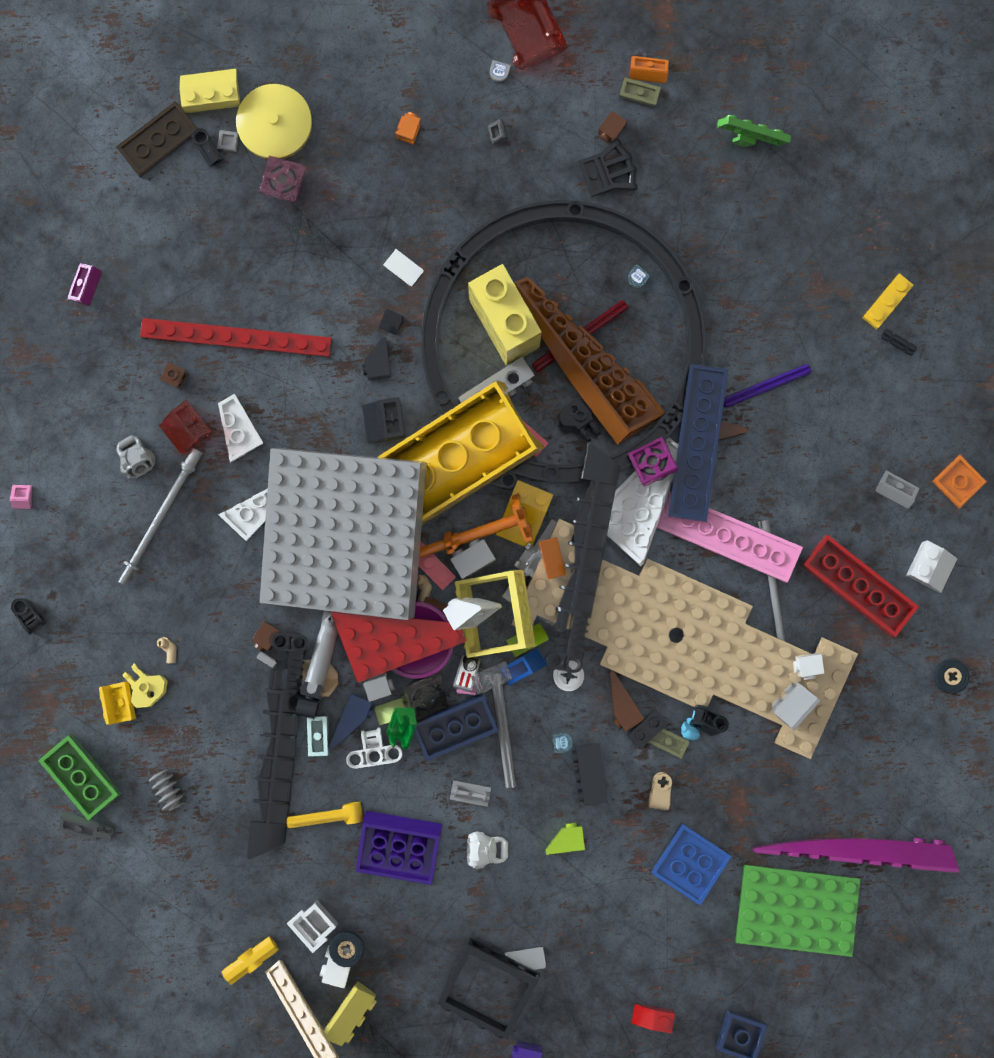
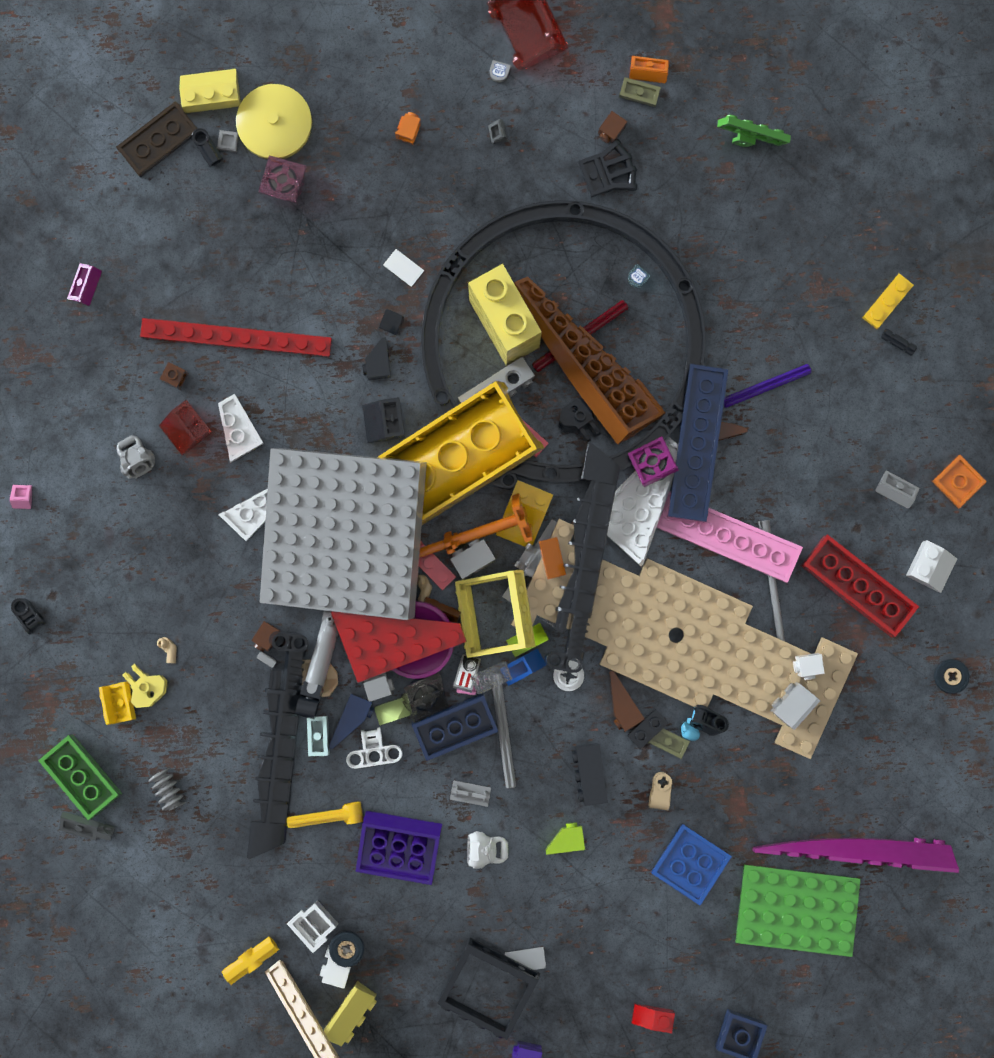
light grey bar [118,448,203,585] -> none
green hinge [386,707,417,749] -> none
white slope [443,597,502,630] -> none
clear light blue tile [552,733,573,753] -> none

